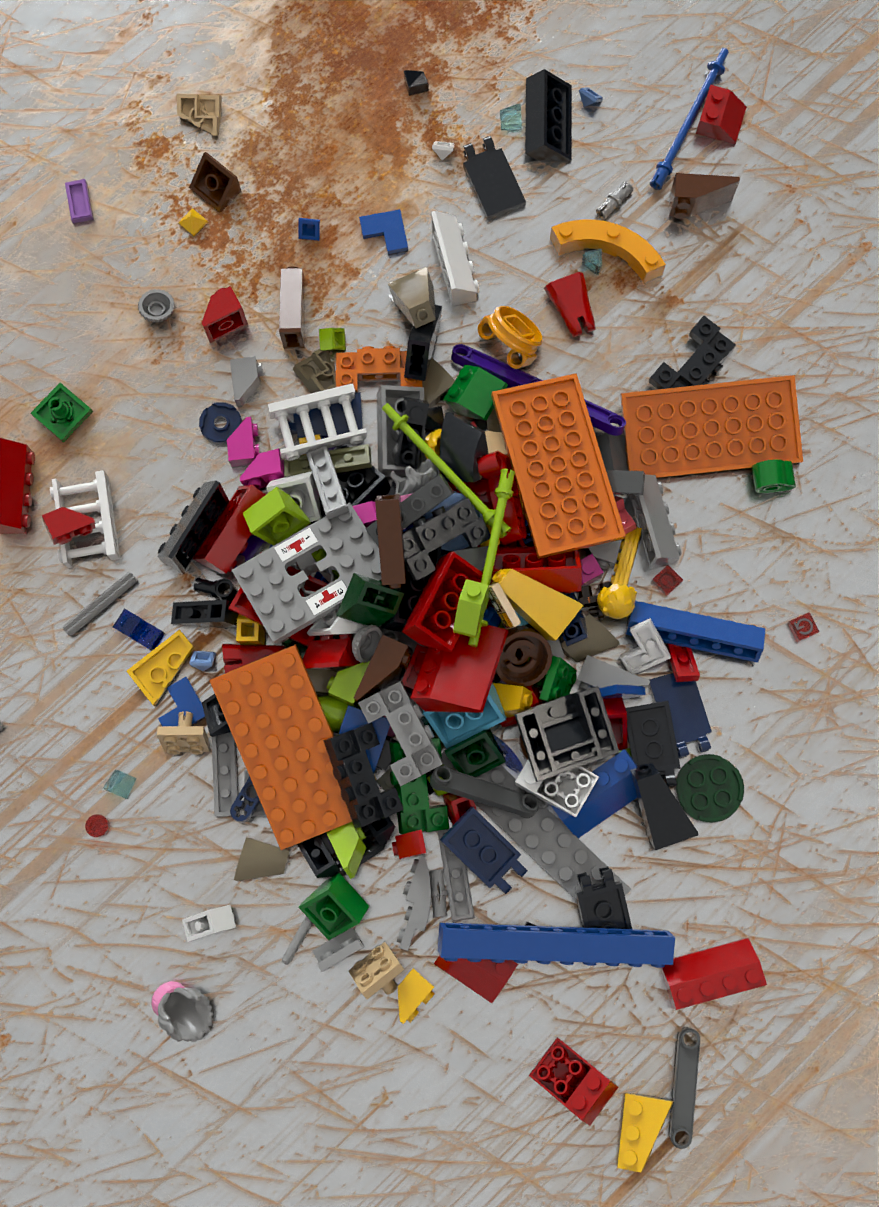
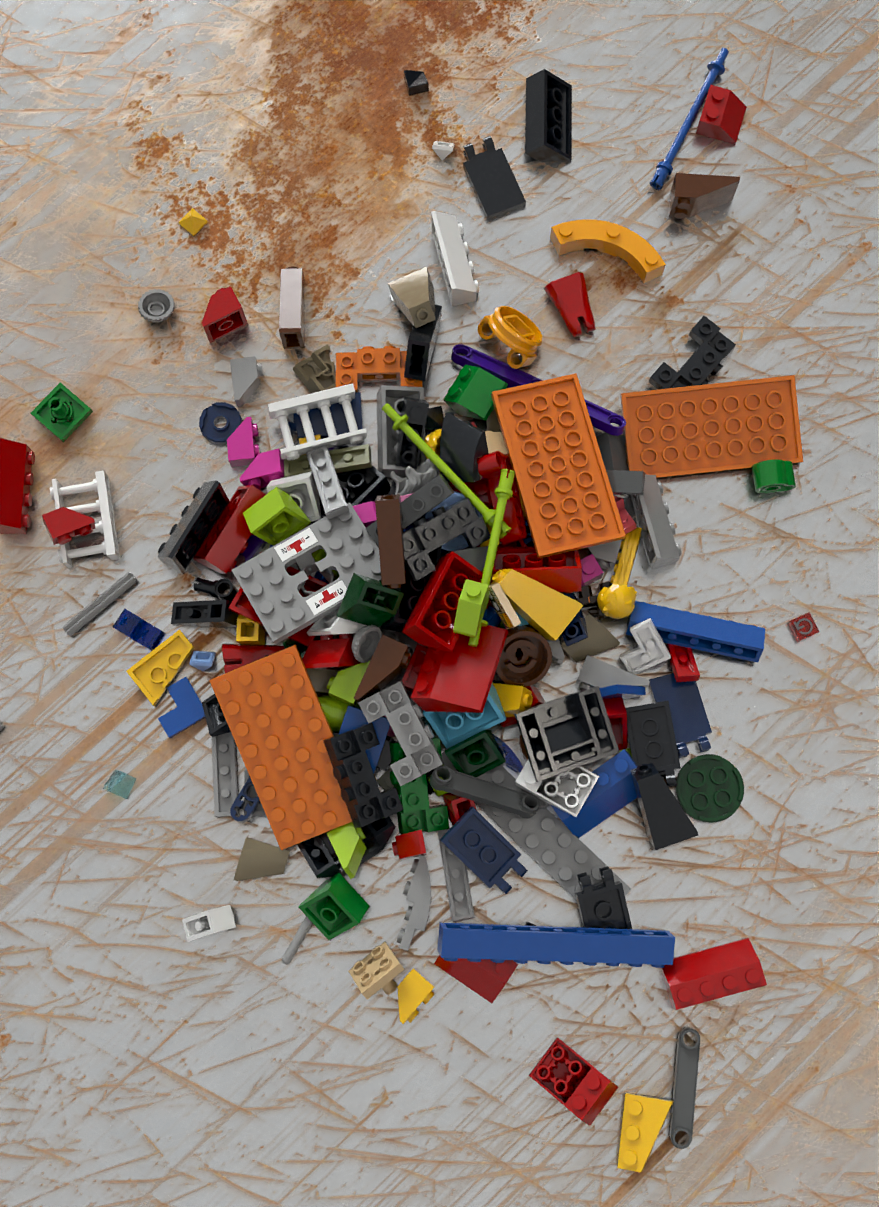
medium lavender tile [65,179,94,224] -> none
clear red tile [85,814,110,838] -> none
light grey hair [151,981,213,1042] -> none
tan plate [157,711,210,755] -> none
tan slope [177,93,222,136] -> none
reddish brown slope [189,152,241,212] -> none
blue slope [298,218,320,241] -> none
light grey bracket [313,928,364,972] -> none
lime slope [319,328,346,350] -> none
blue tile [359,209,408,254] -> none
dark tan slope [422,357,455,408] -> none
light grey pin [429,869,448,918] -> none
clear light blue slope [500,104,522,131] -> none
green plate [533,656,577,703] -> none
medium blue slope [579,87,603,107] -> none
clear light blue slope [582,249,602,275] -> none
light grey pin [596,181,633,220] -> none
clear red tile [652,565,683,596] -> none

